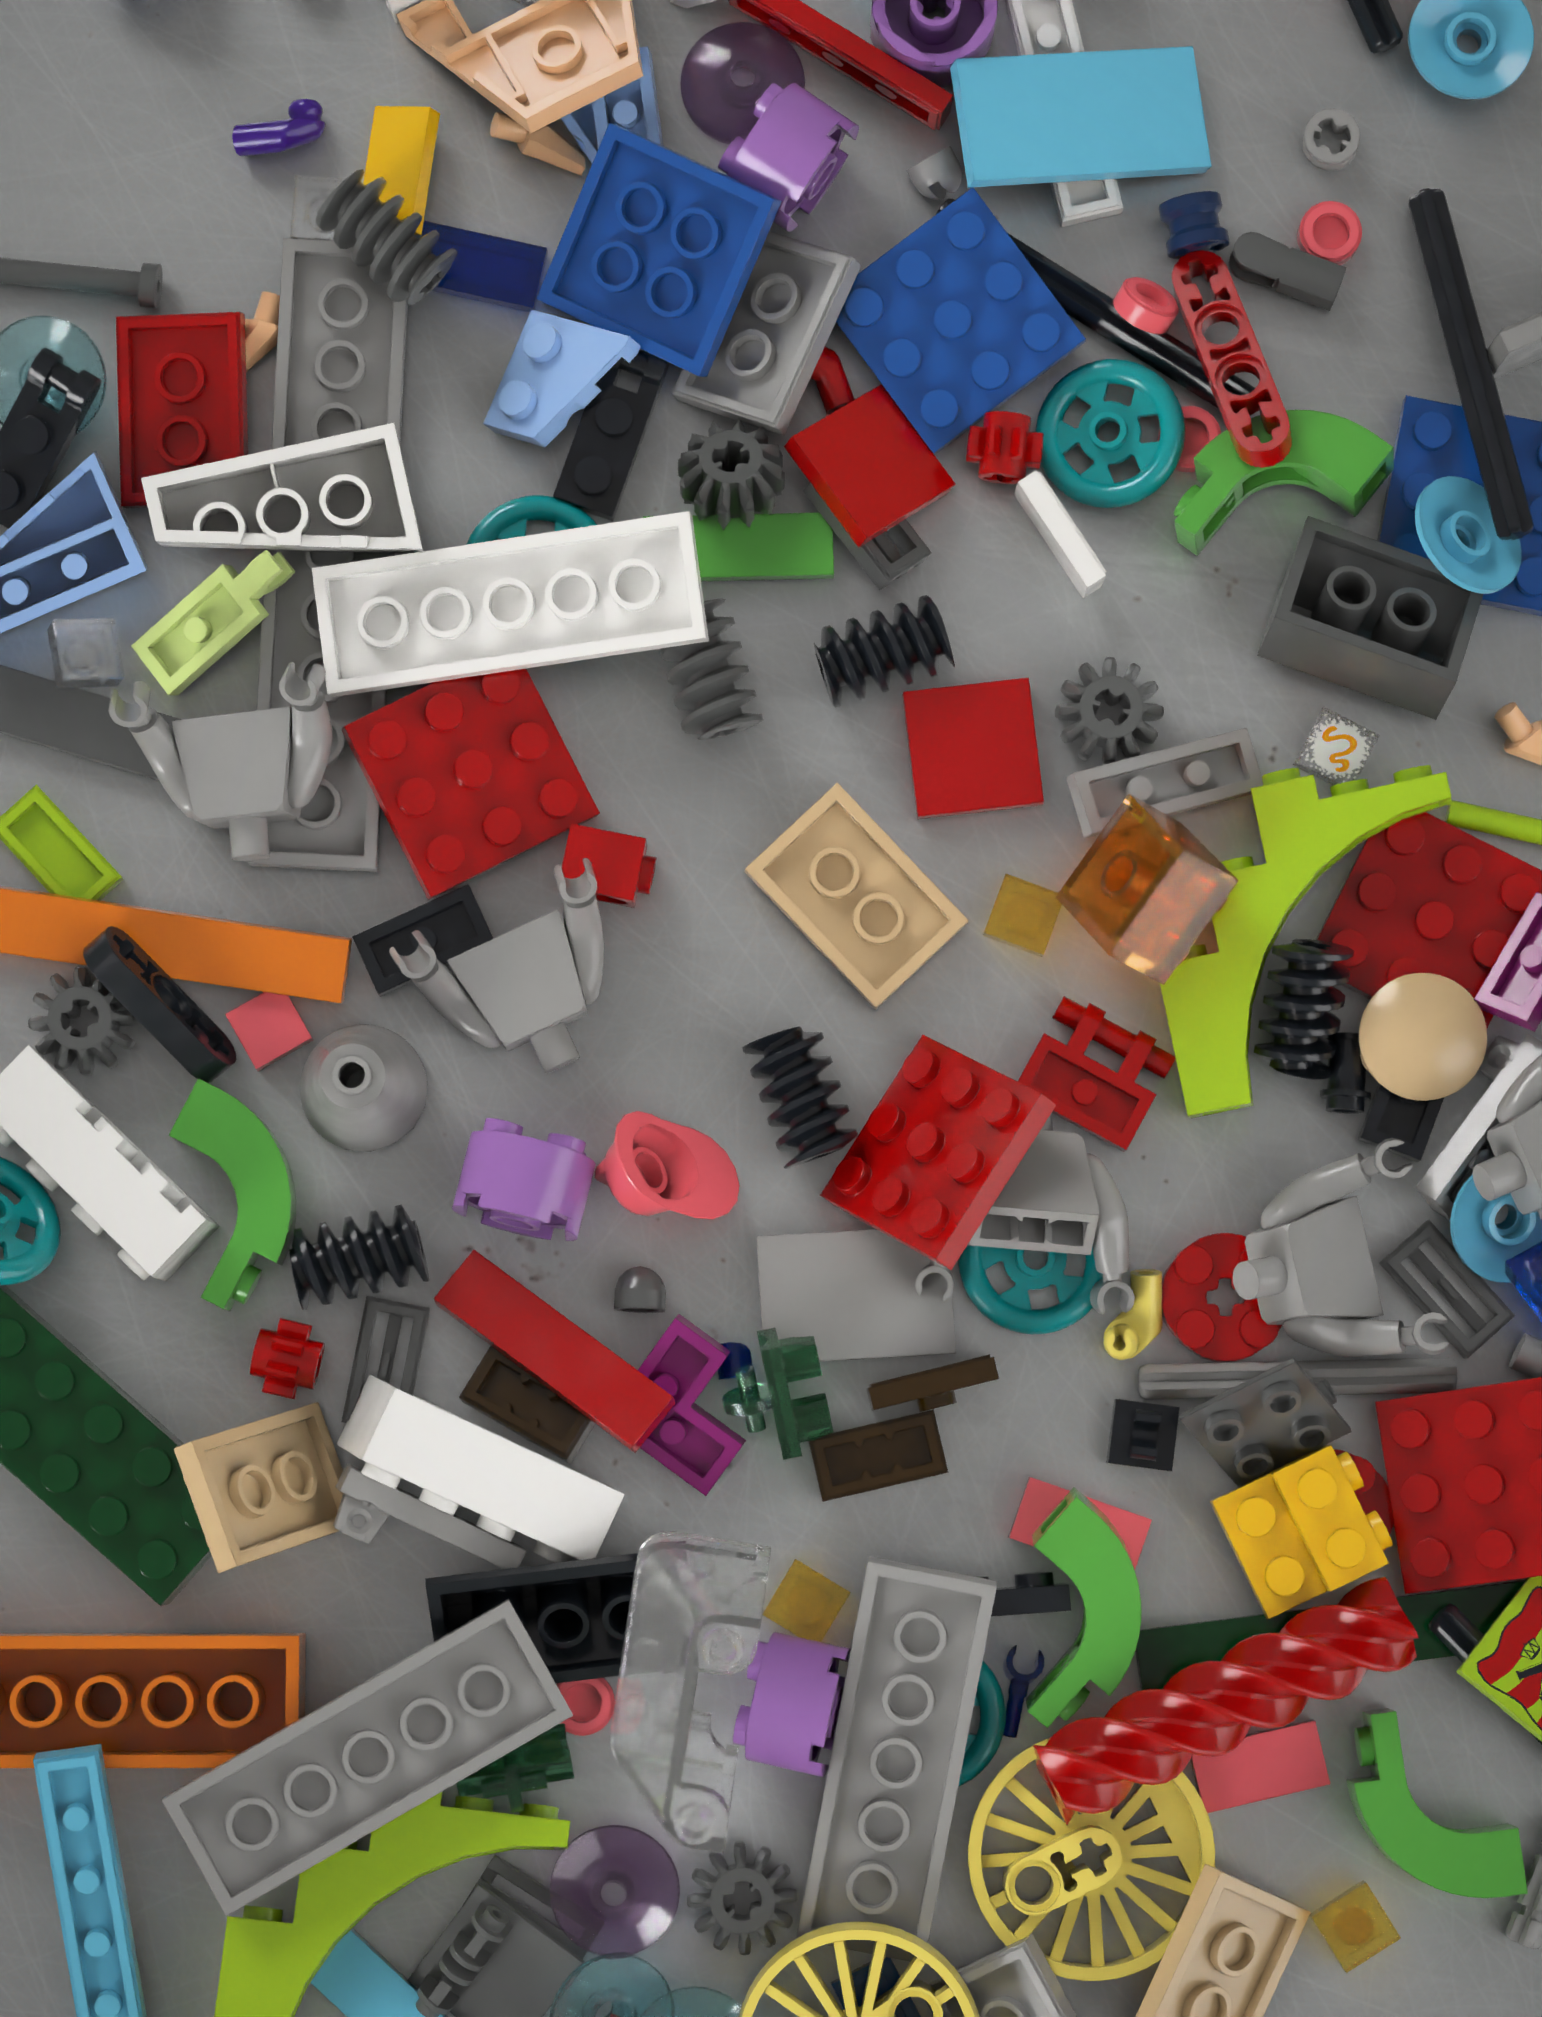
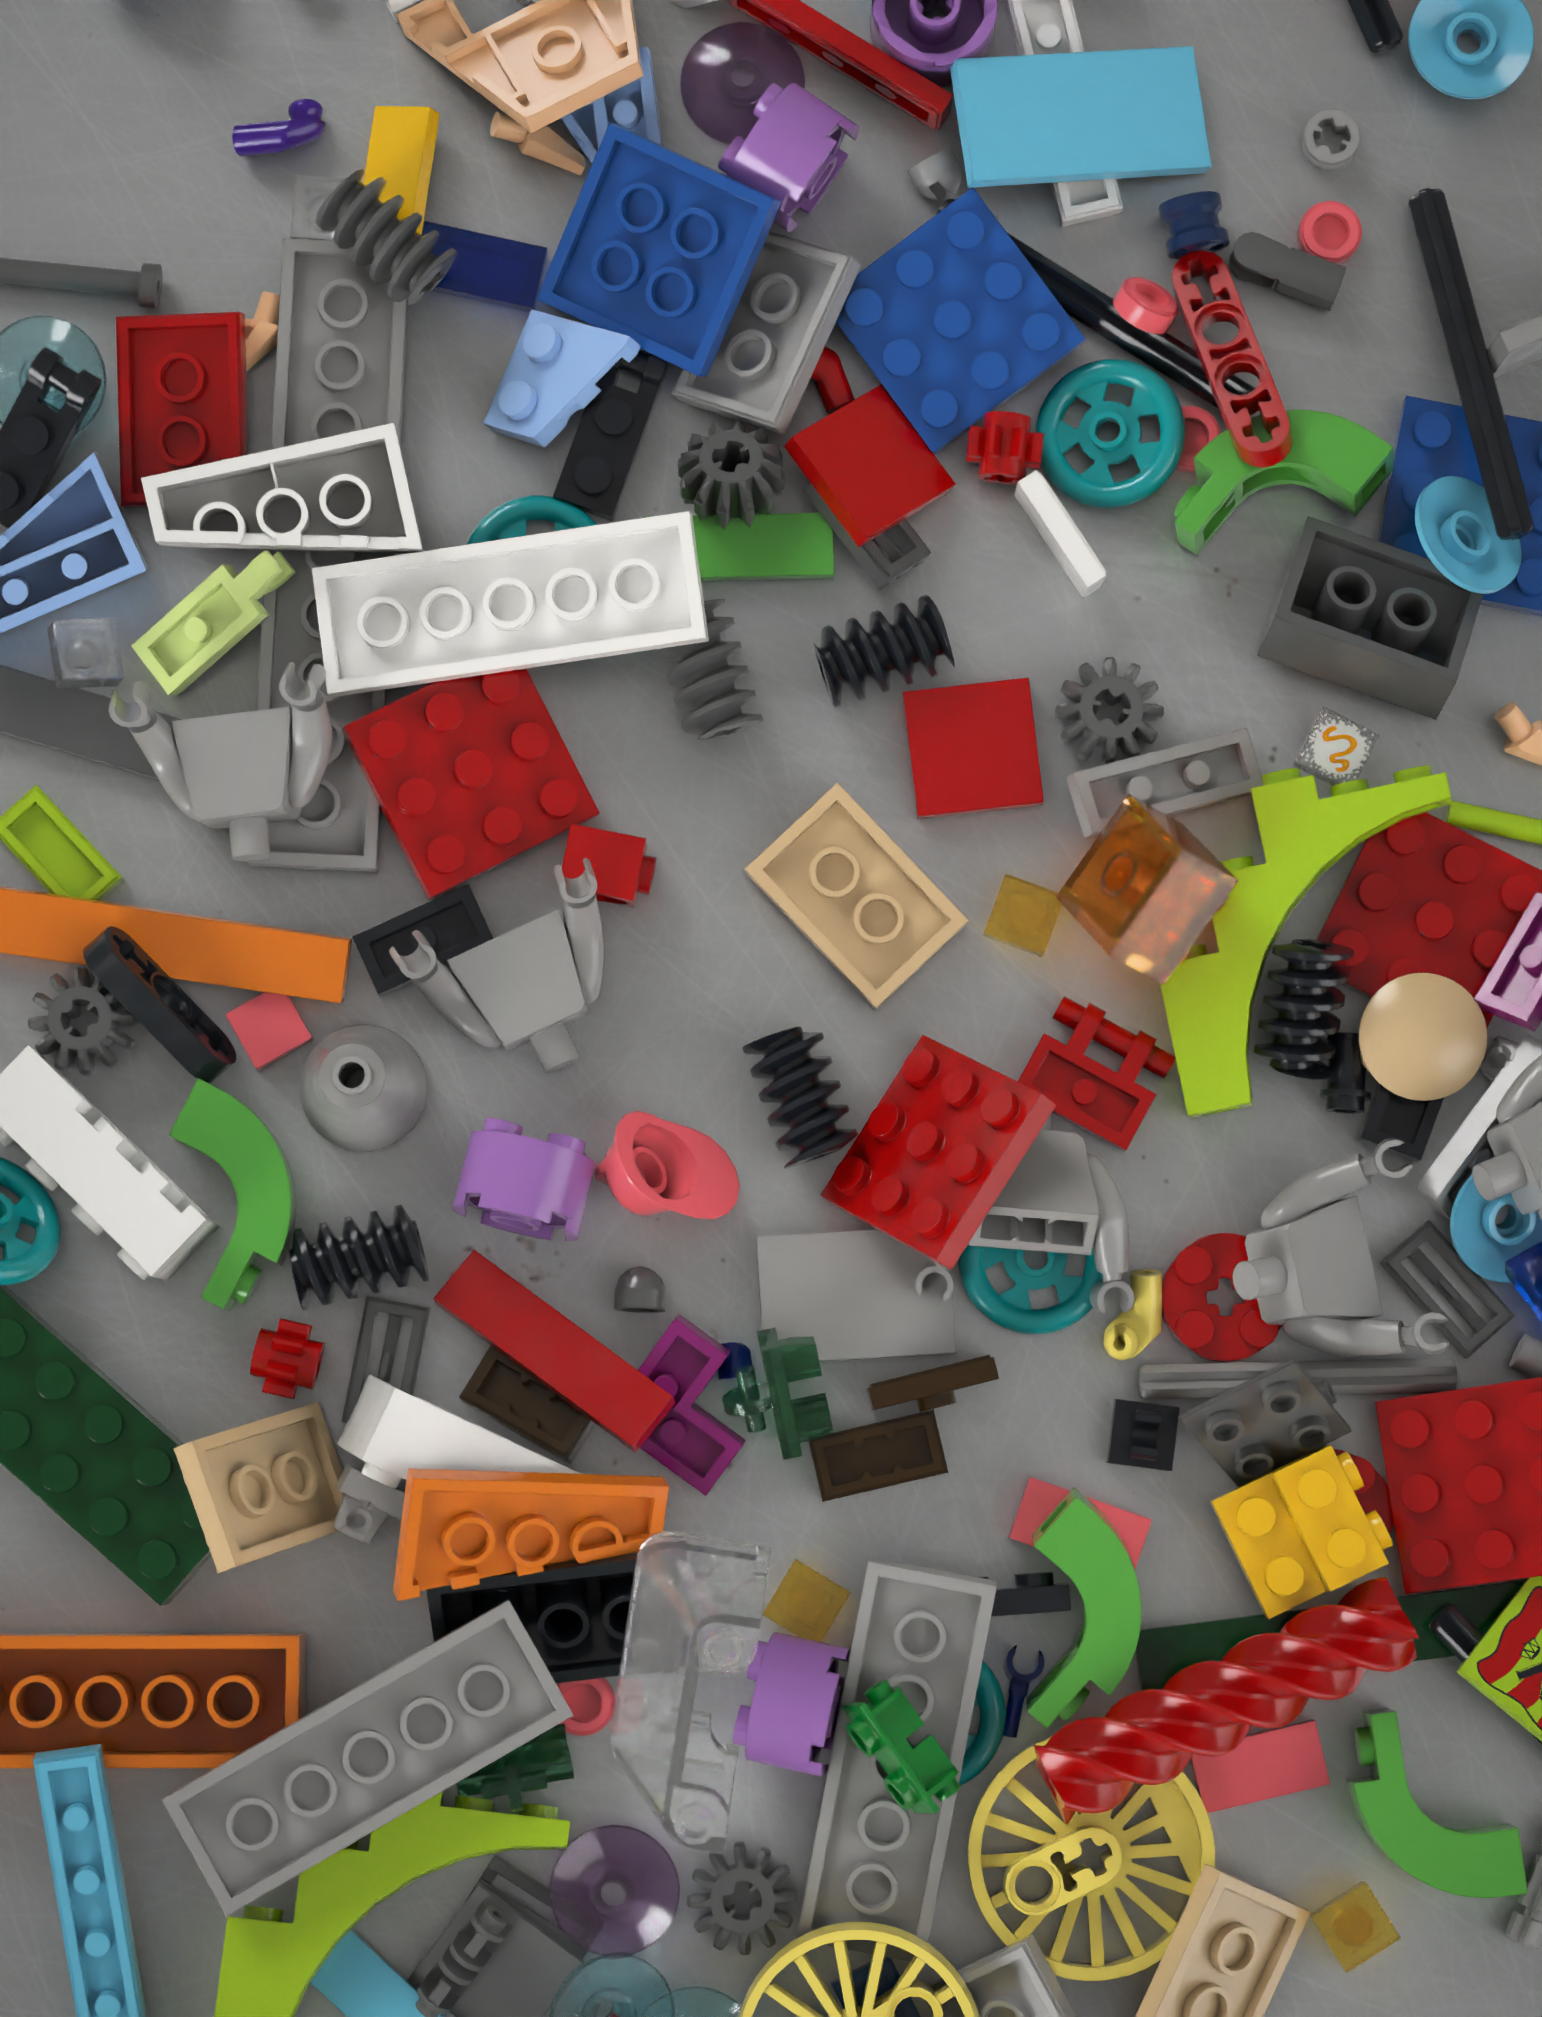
none -> orange wing [393,1468,669,1601]
none -> green hinge [840,1679,961,1814]

